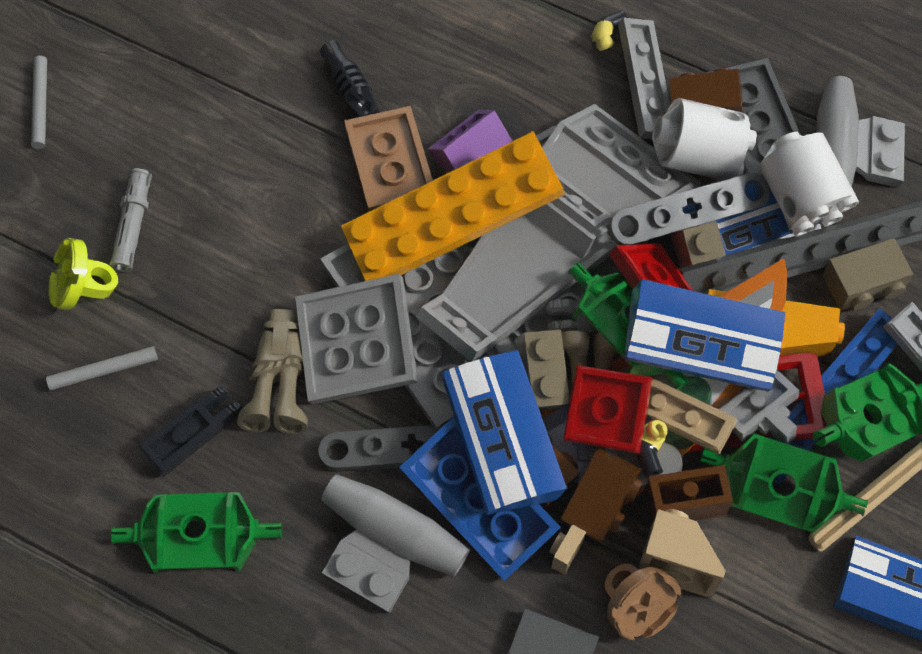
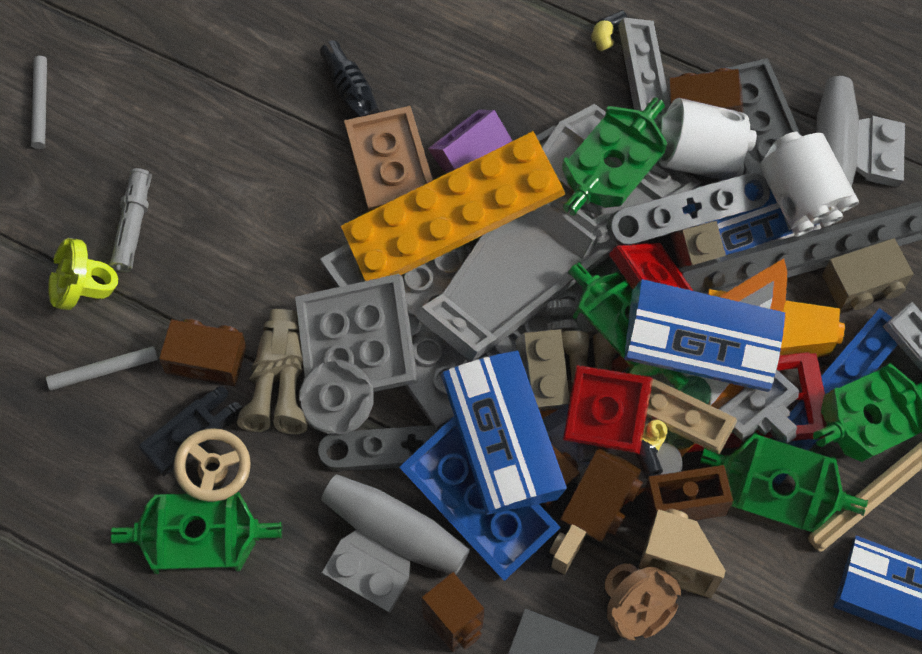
none -> reddish brown brick [159,319,247,387]
none -> tan piece [174,429,251,502]
none -> light grey tile [299,360,373,435]
none -> reddish brown brick [422,572,485,652]
none -> green plate [562,97,667,216]

